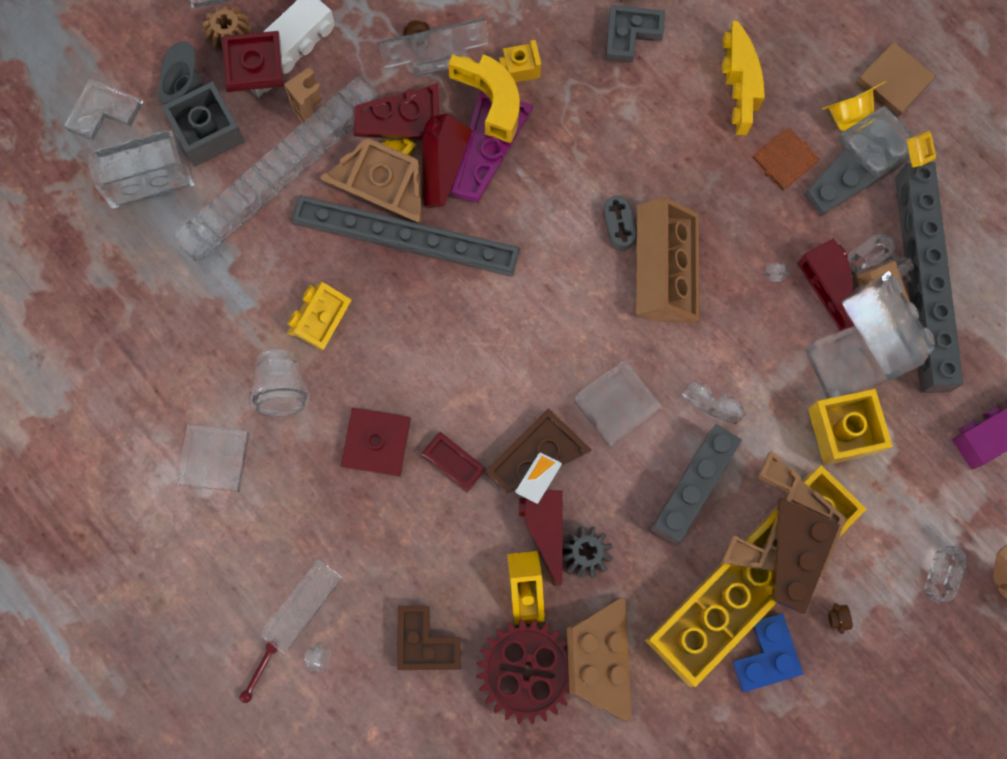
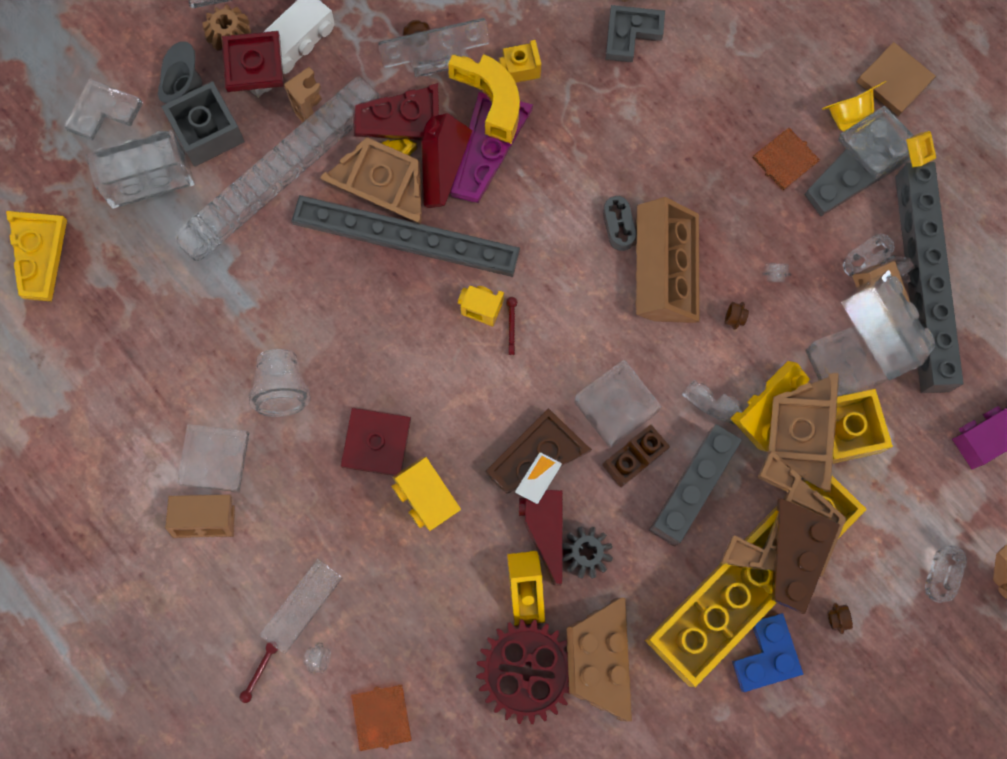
yellow bracket [287,282,352,350] -> none
reddish brown plate [397,606,461,670] -> none
dark red tile [421,432,486,493] -> none
yellow slope [722,21,765,136] -> none
dark red slope [797,238,857,335] -> none
none -> yellow wing [6,211,67,301]
none -> medium nougat hinge [165,495,235,538]
none -> clear orange piece [351,685,412,751]
none -> yellow brick [391,457,461,531]
none -> yellow brick [458,285,504,327]
none -> dark red hinge [506,297,518,355]
none -> reddish brown slope [602,424,670,488]
none -> reddish brown plate [725,302,749,330]
none -> yellow wing [730,361,810,452]
none -> medium nougat wing [769,373,839,492]

